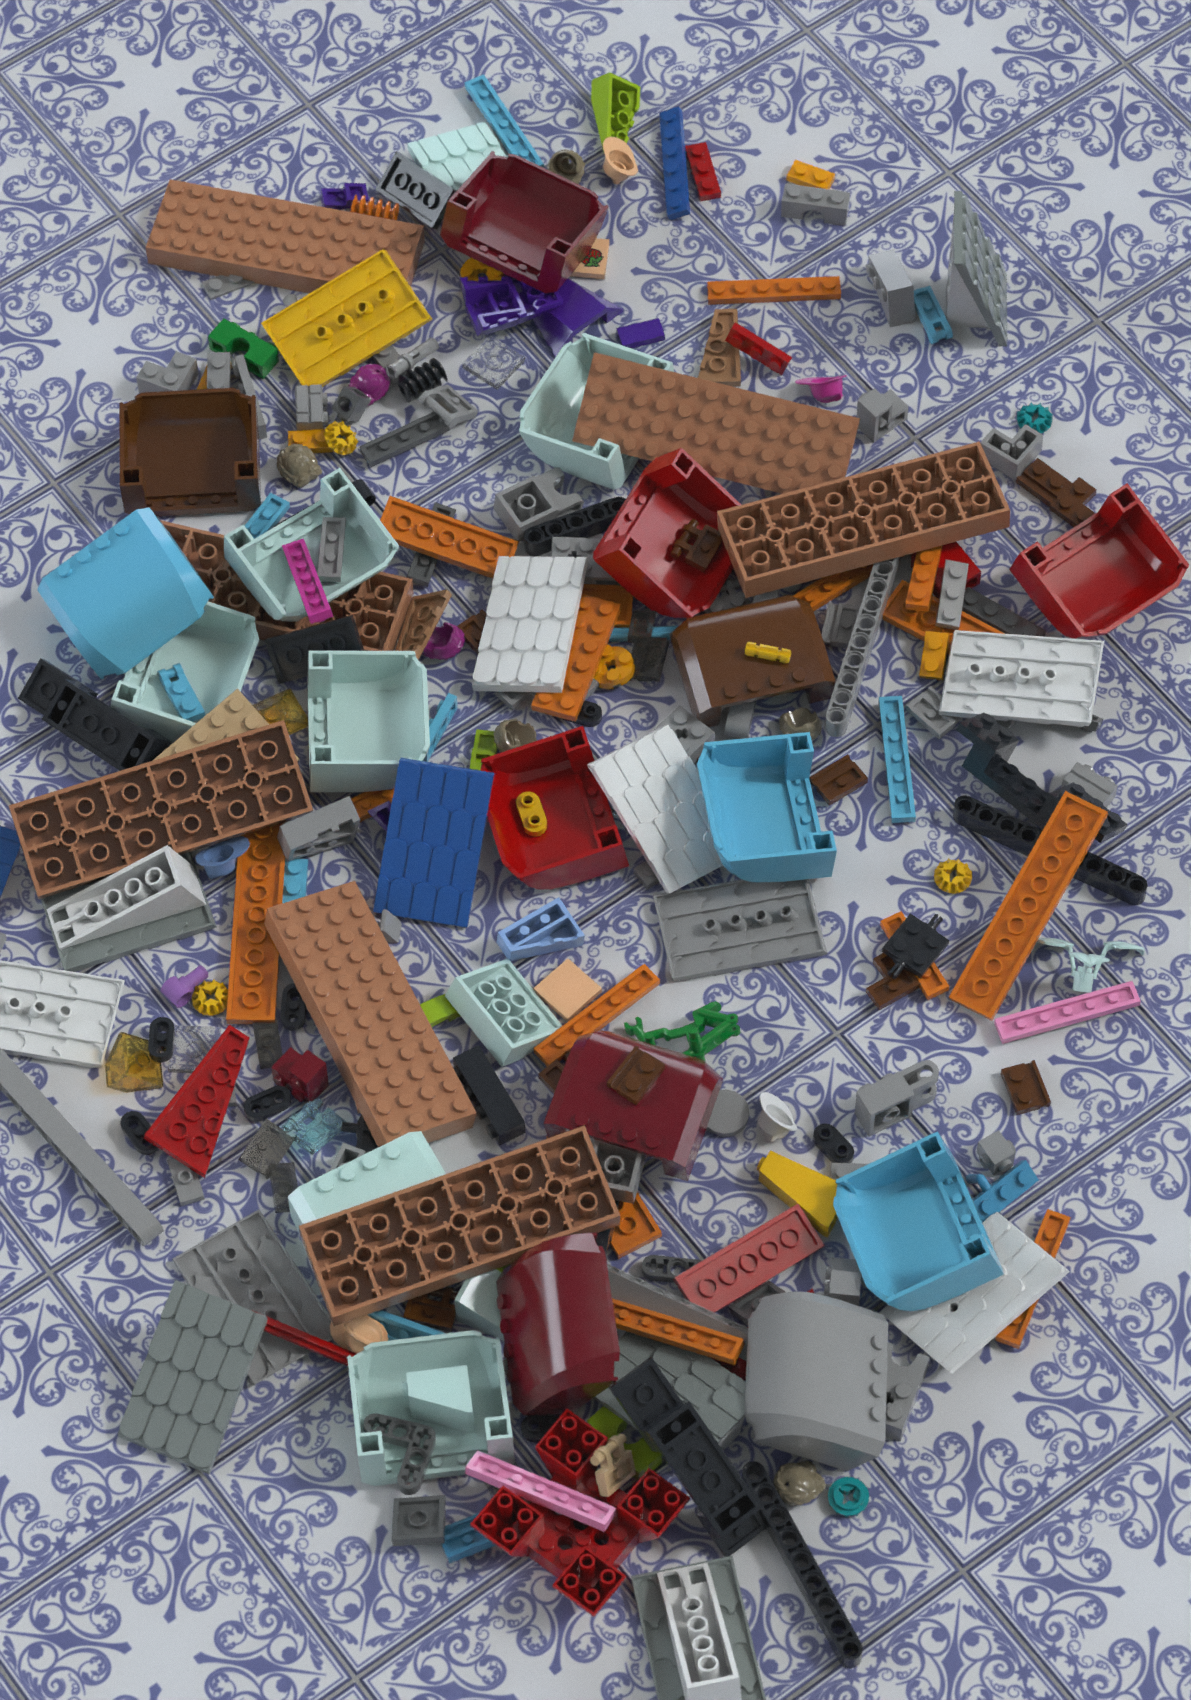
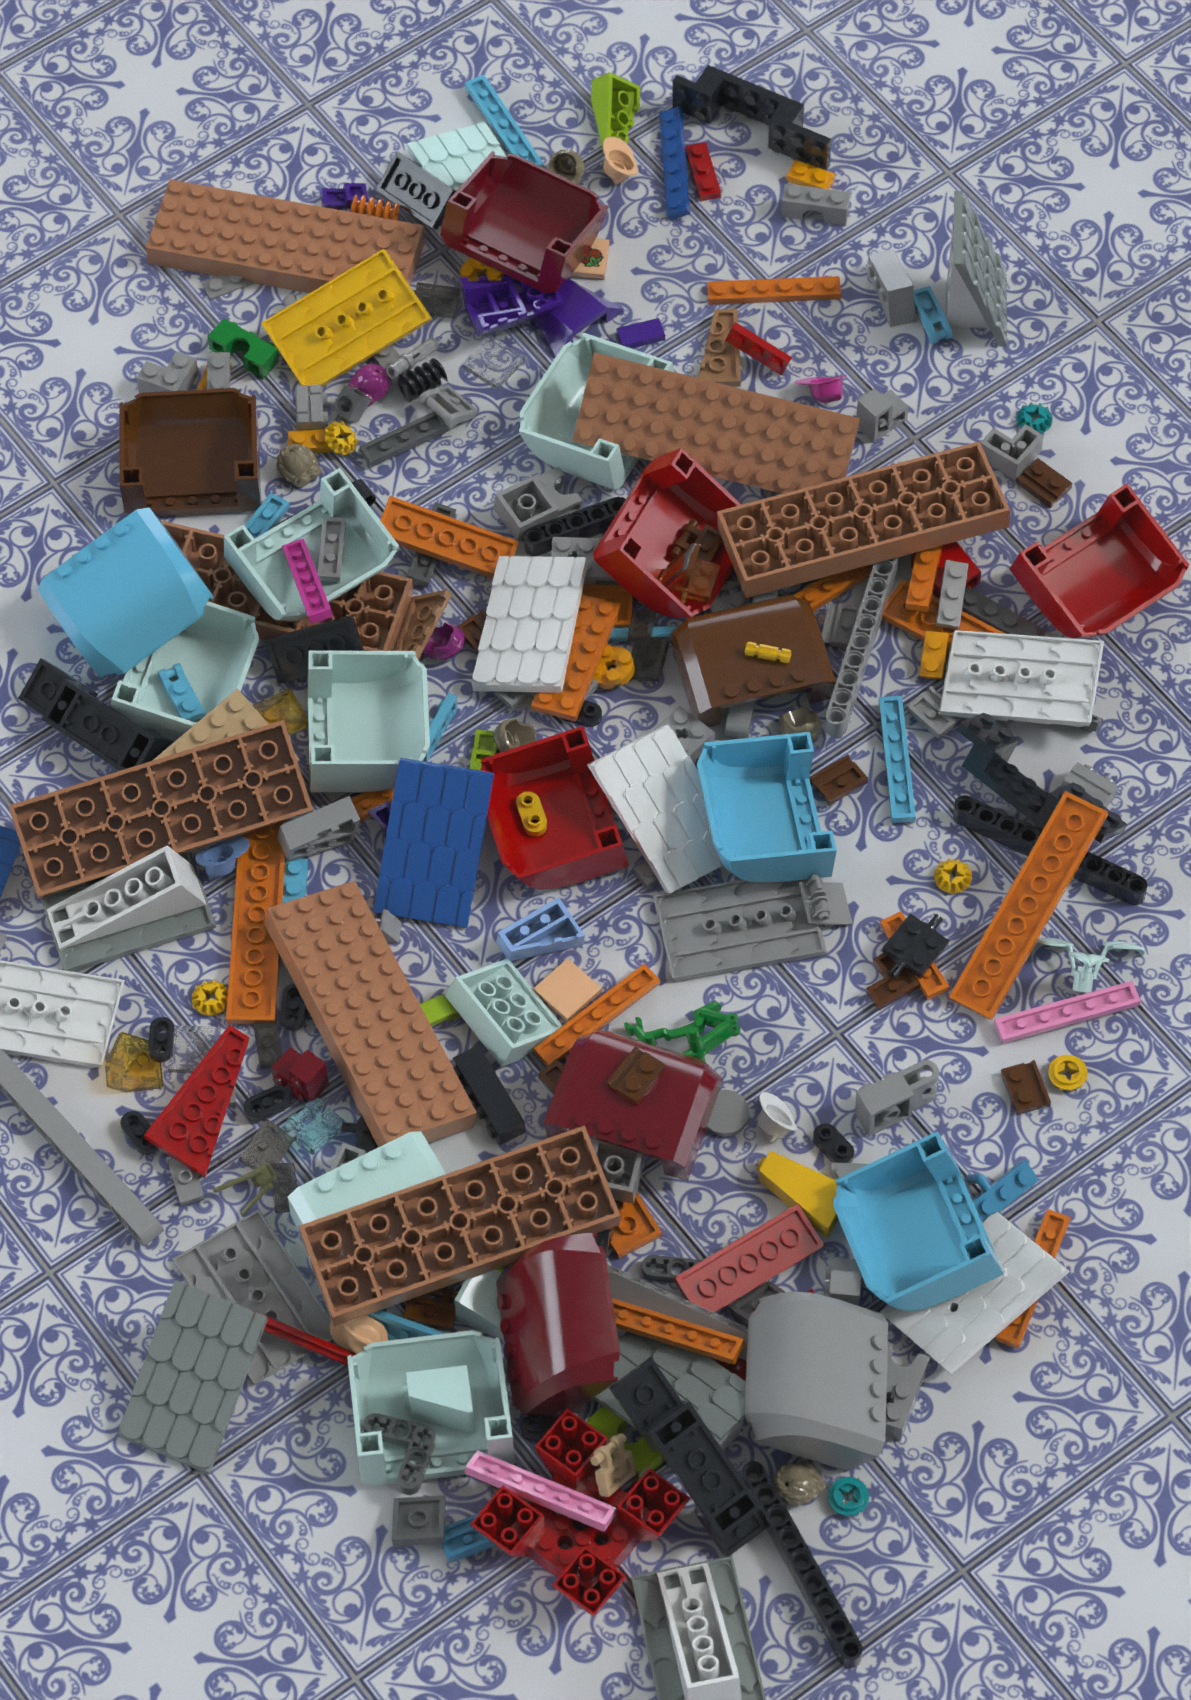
medium lavender pin [160,965,209,1008] -> none
light grey plate [232,354,267,440] -> none
light grey brick [977,1130,1016,1175] -> none
reddish brown plate [1049,477,1097,528] -> none
none -> olive plant [213,1163,277,1216]
none -> clear smoke plate [414,282,461,319]
none -> clear orange piece [658,543,721,603]
none -> black bracket [672,65,831,171]
none -> light grey hinge [799,874,853,925]
none -> yellow gear [1048,1055,1088,1092]

